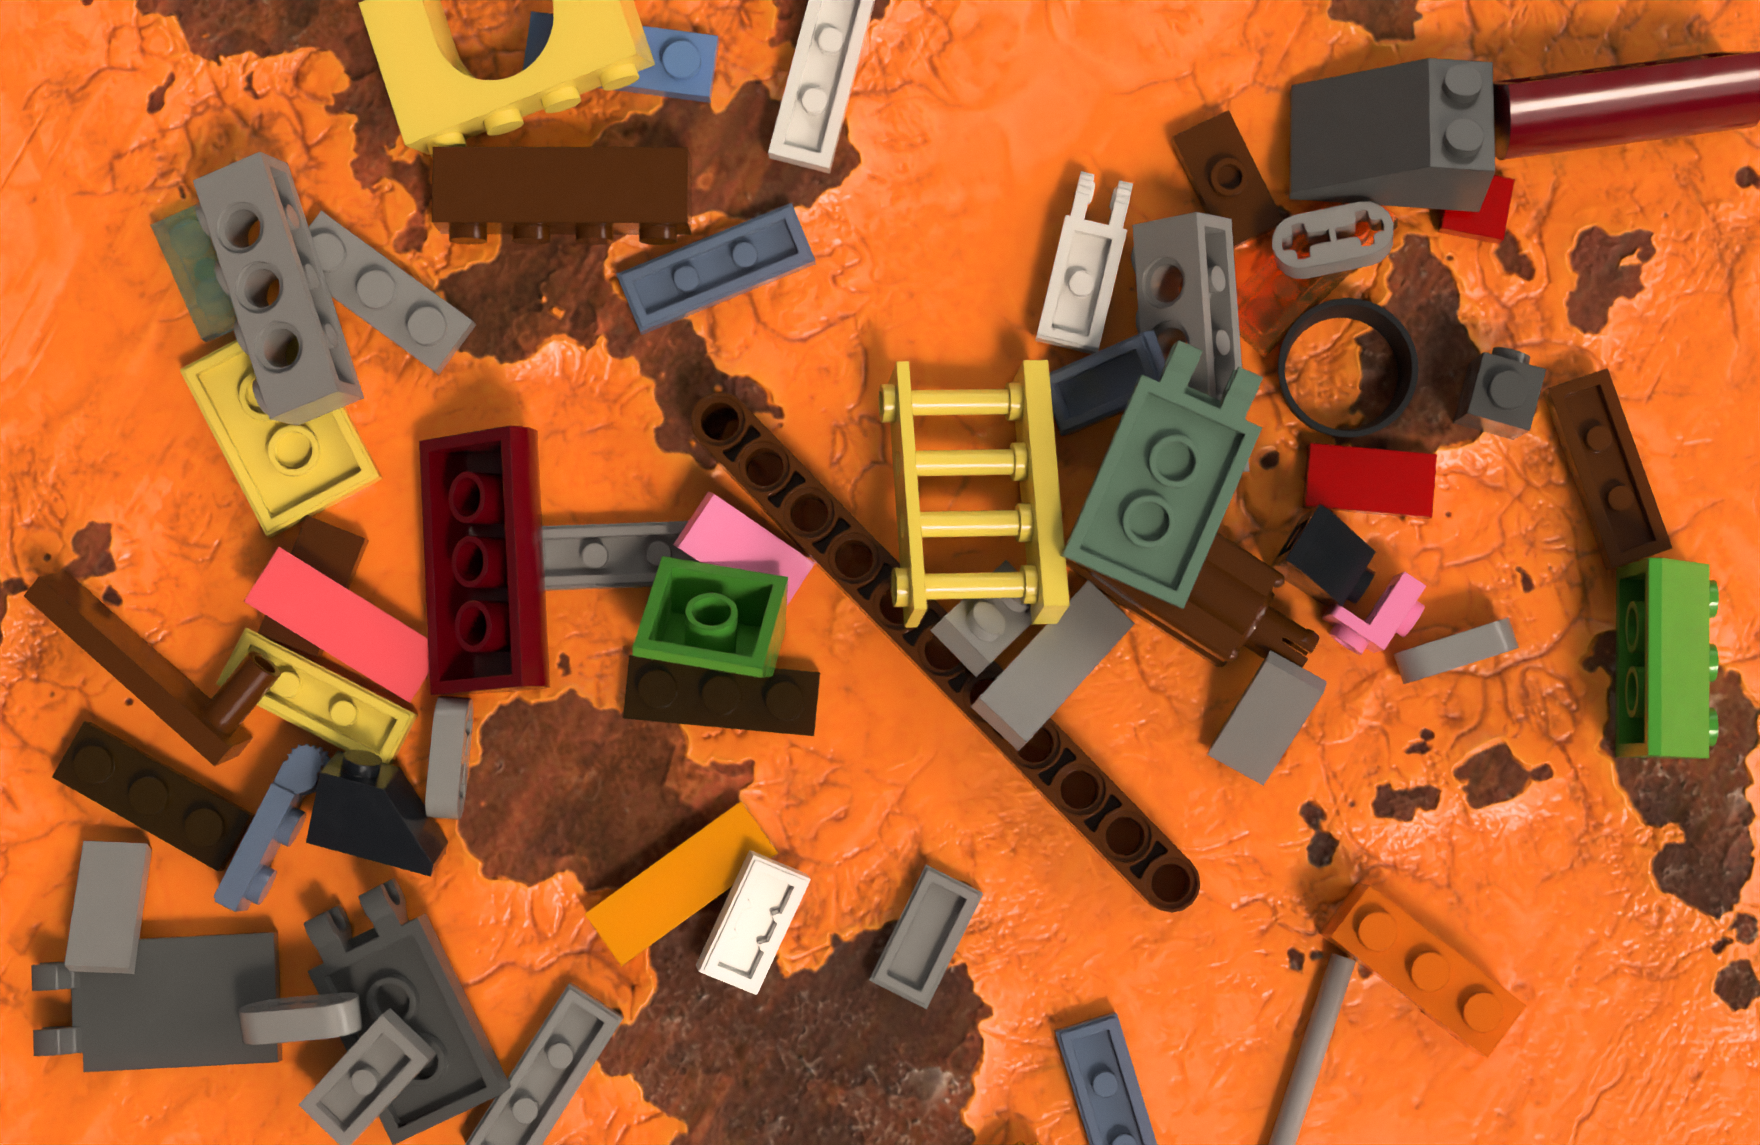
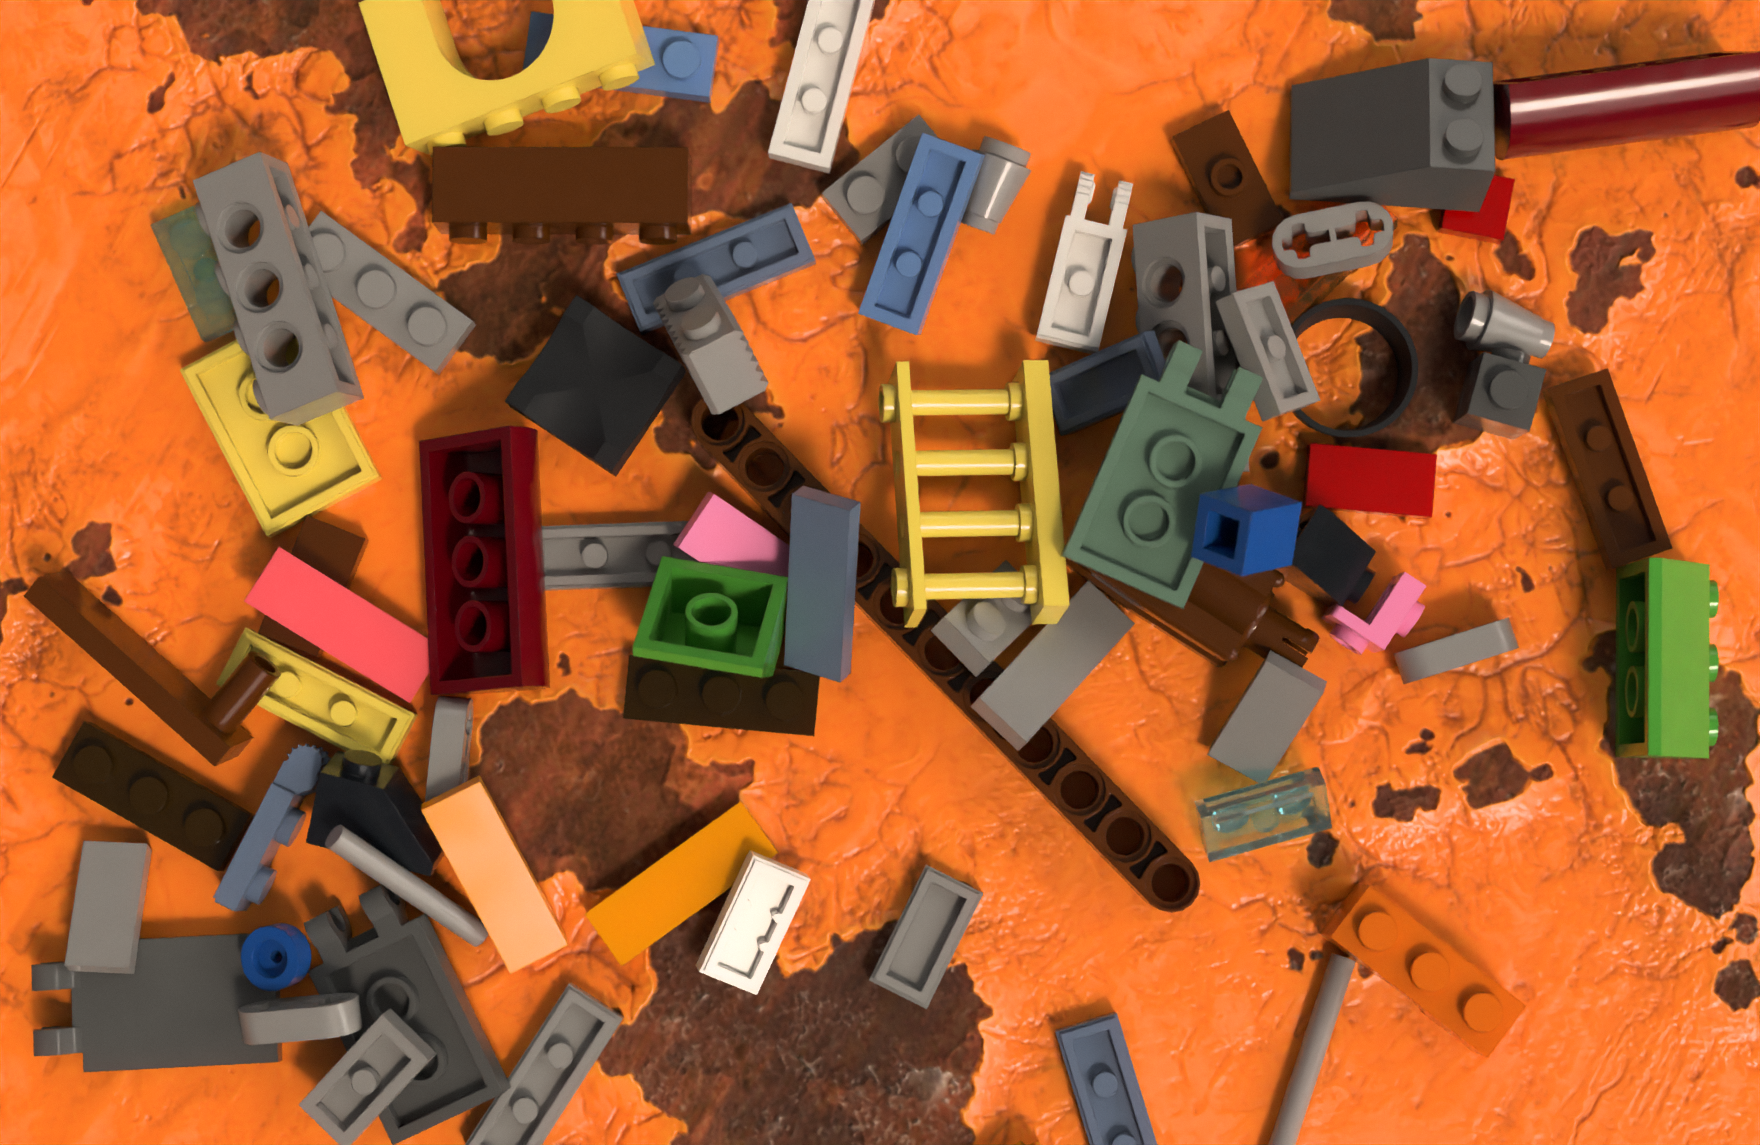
none -> blue tile [241,923,311,991]
none -> light grey bar [325,825,488,947]
none -> light orange tile [421,775,568,974]
none -> black brick [505,295,686,477]
none -> light grey brick [653,274,769,414]
none -> sand blue tile [784,486,861,682]
none -> light grey plate [821,114,938,246]
none -> medium blue plate [858,133,985,335]
none -> light grey cone [961,136,1032,235]
none -> blue brick [1191,484,1302,576]
none -> clear light blue plate [1194,767,1332,862]
none -> light grey plate [1215,281,1320,422]
none -> light grey cone [1454,289,1555,358]

